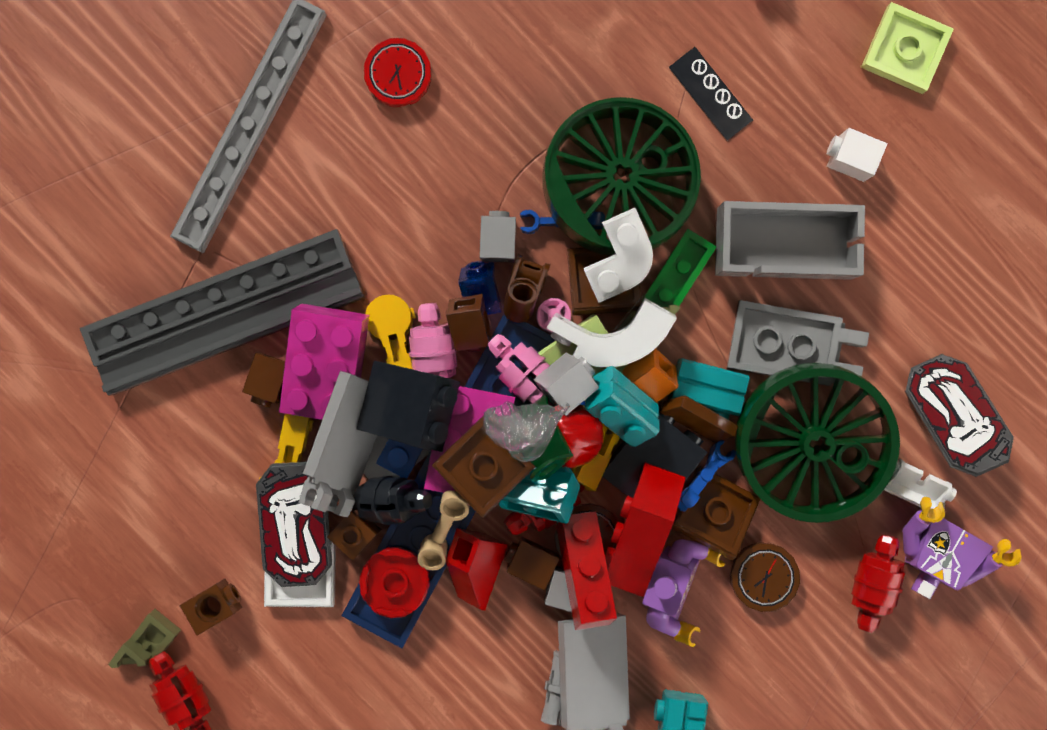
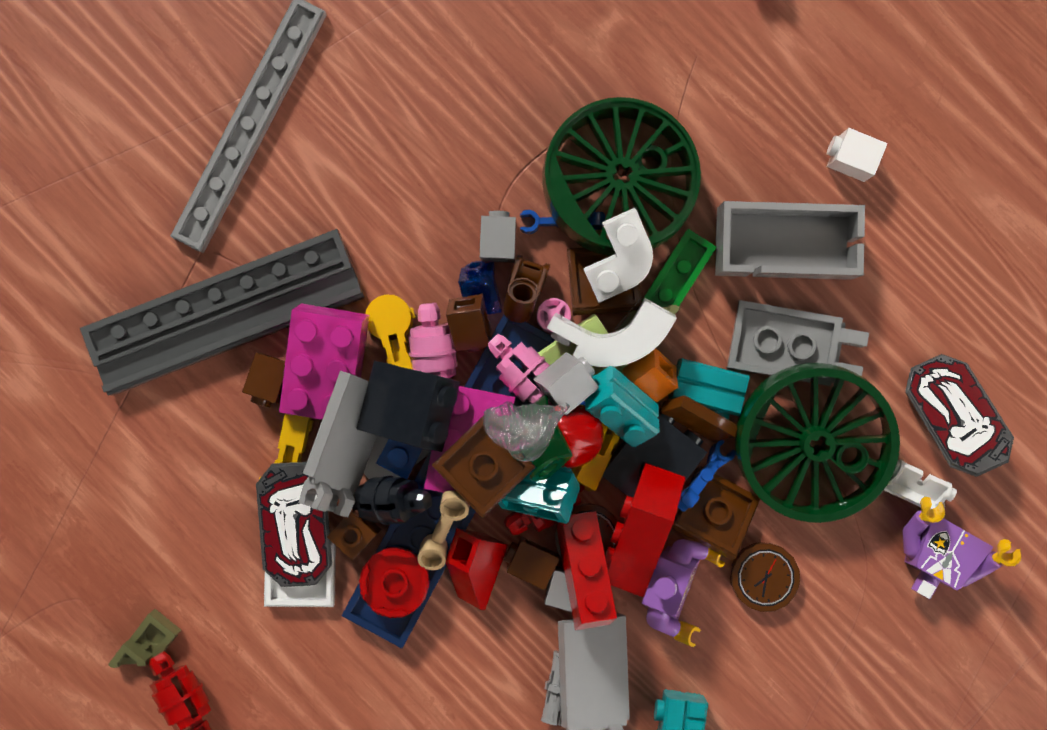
reddish brown brick [179,578,242,636] -> none
red tile [364,38,432,108] -> none
black sticker [669,47,753,140] -> none
red piece [851,534,905,633] -> none
yellowish green tile [861,2,954,94] -> none

